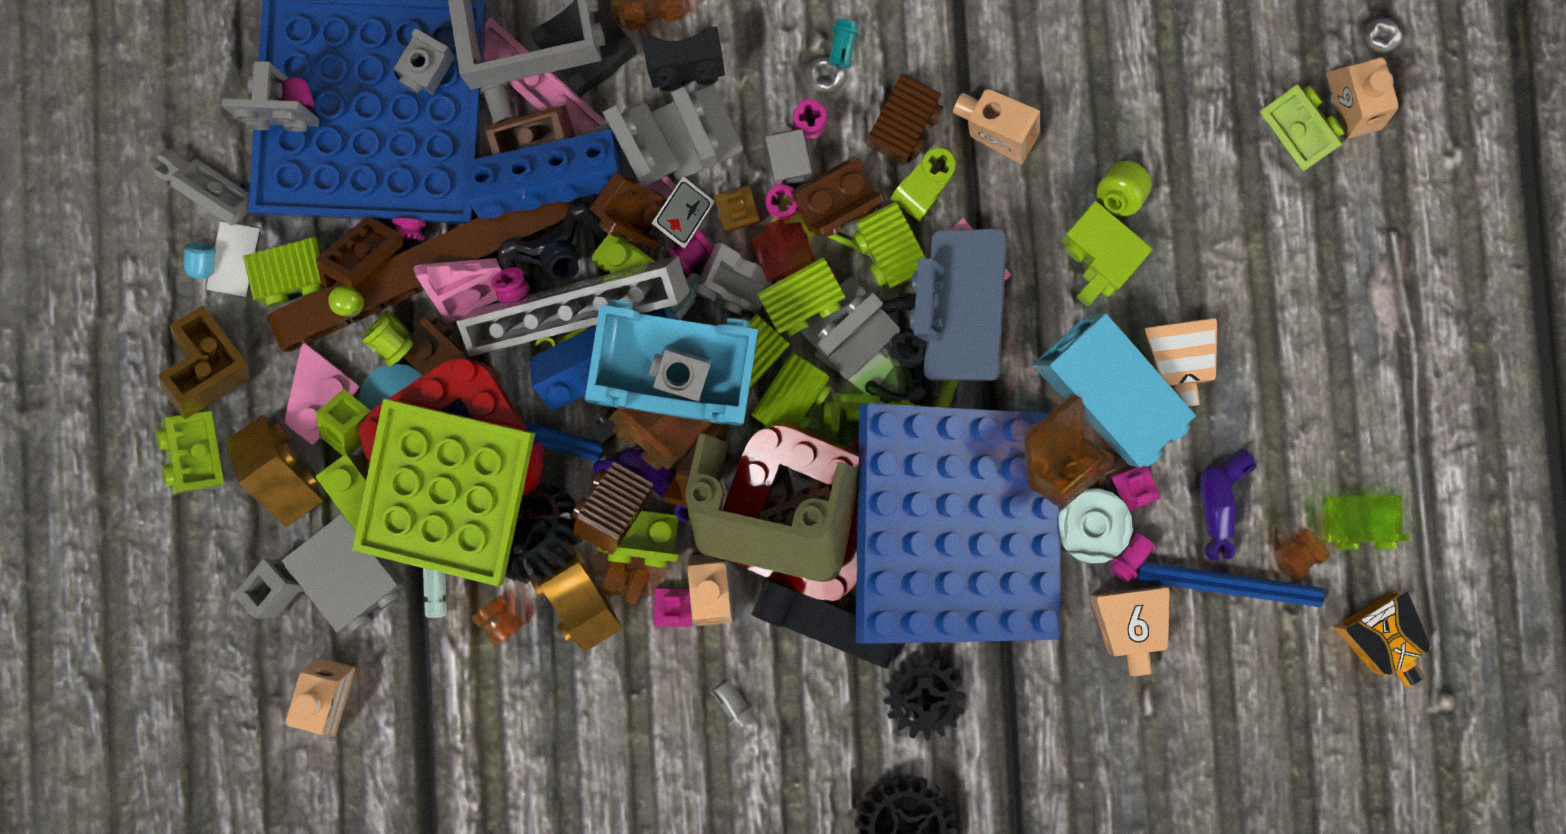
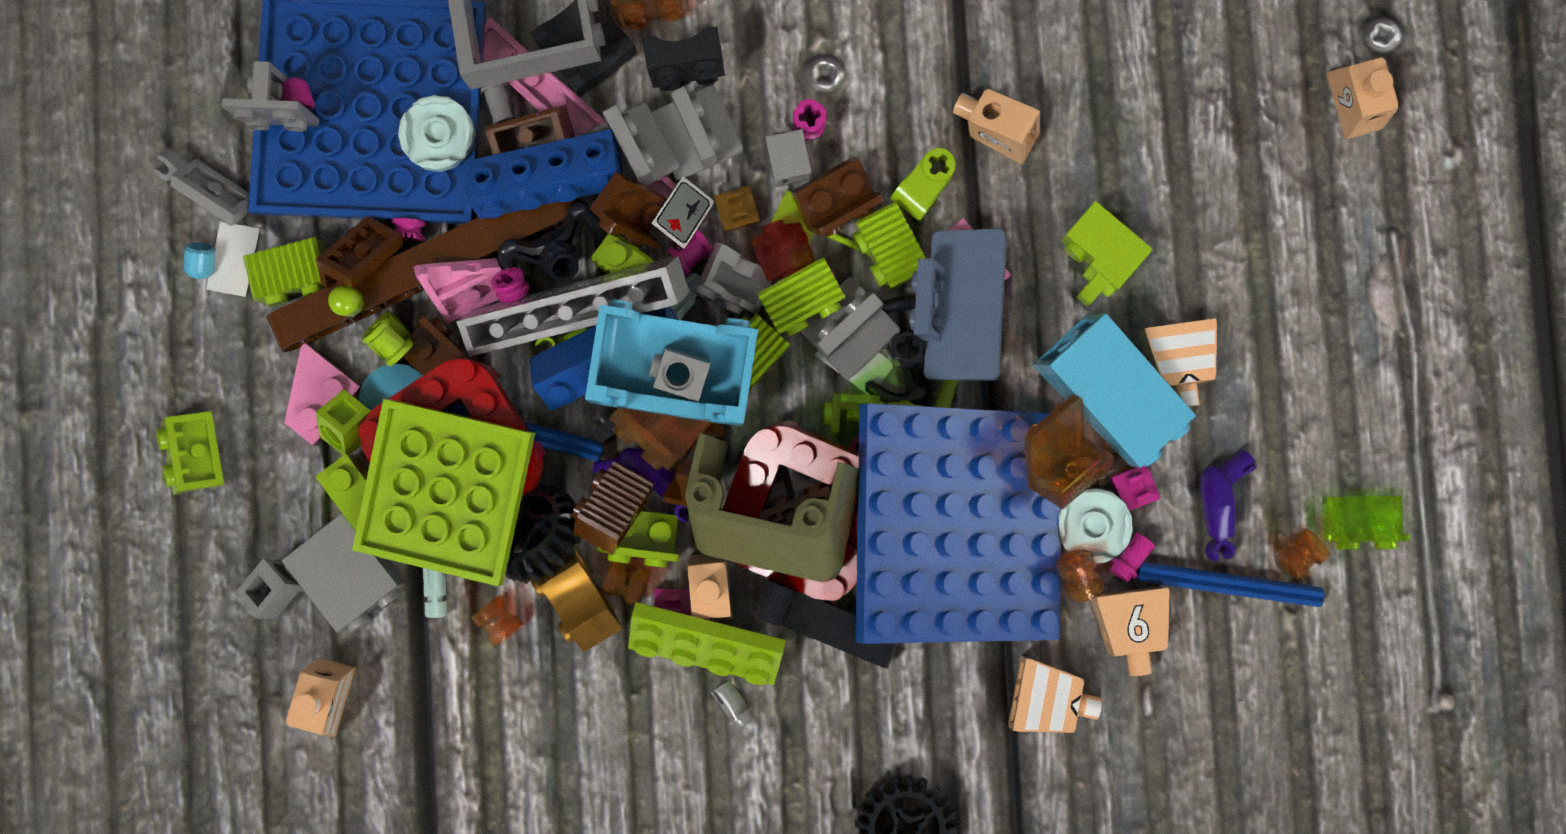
pearl gold brick [158,306,250,420] -> none
pearl gold brick [226,415,323,527] -> none
light grey brick [394,28,455,95] -> none
lime brick [751,352,832,429] -> none
dark pink bush [765,184,799,221] -> none
teal pin [828,19,860,69] -> none
reddish brown brick [866,73,944,165] -> none
black gear [883,656,966,740] -> none
lime head [1096,161,1152,217] -> none
lime bracket [1260,83,1345,171] -> none
torso [1334,590,1431,687] -> none
none -> light aqua tile [398,95,475,172]
none -> lime plate [628,602,786,685]
none -> torso [1008,655,1102,733]
none -> clear orange wheel [1056,549,1104,602]

